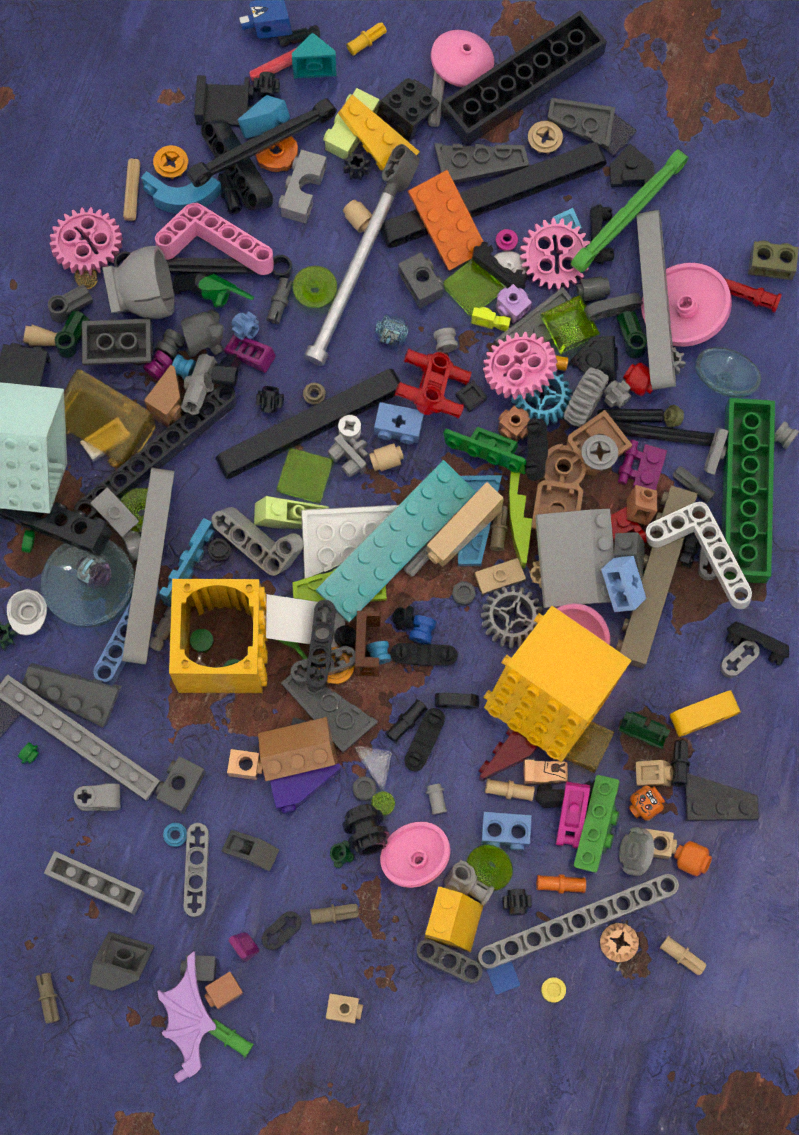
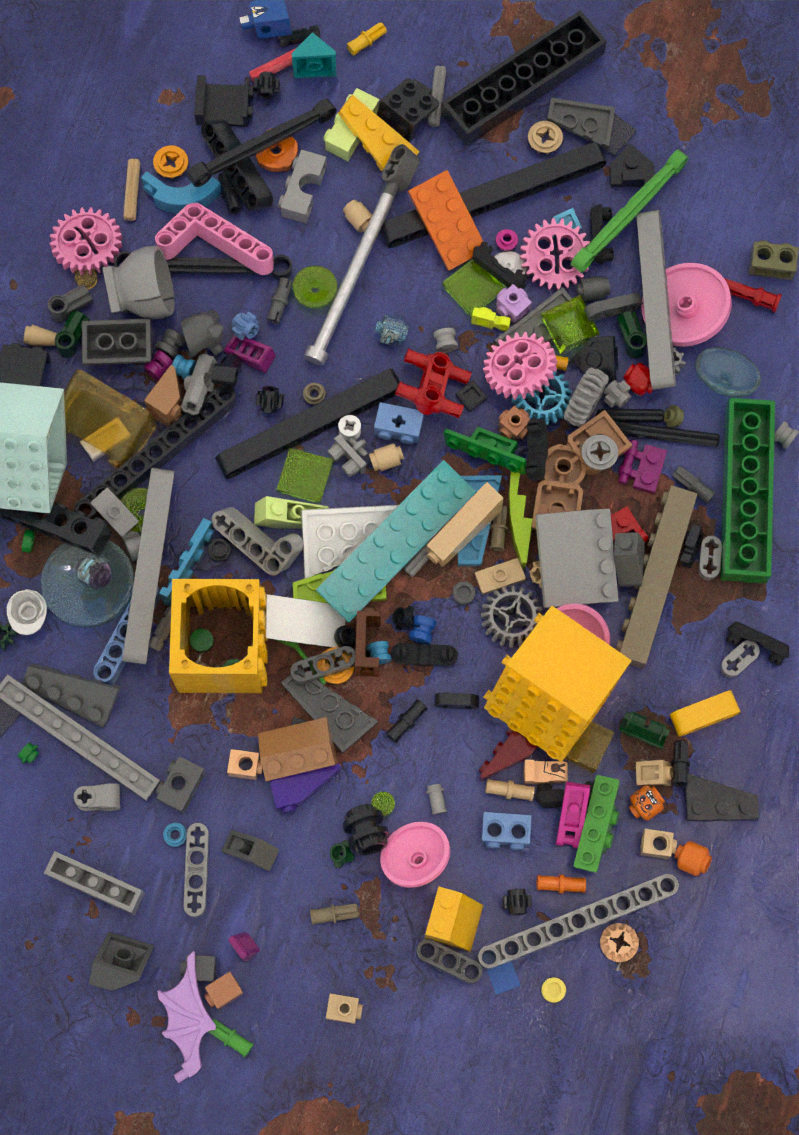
dark tan axle [35,973,60,1023] -> none
green animal [172,271,254,308] -> none
dark azure slope [238,95,291,138] -> none
black beam [262,911,302,951] -> none
black beam [306,600,336,690] -> none
black gear [343,152,370,181] -> none
dark grey tile [353,776,376,801] -> none
clear slope [355,746,392,791] -> none
dark grey brick [398,252,445,309] -> none
black piece [404,708,445,771] -> none
bright pink dish [431,30,494,87] -> none
dark grey wing [434,143,529,184] -> none
light grey connector [444,860,494,906] -> none
clear neon green dish [467,844,513,891] -> none
light blue brick [601,556,646,612] -> none
light grey tile [619,827,654,876] -> none
nougat brick [627,485,657,525] -> none
white beam [646,502,752,609] -> none
tan axle [660,936,706,975] -> none
light grey plate [704,427,728,475] -> none

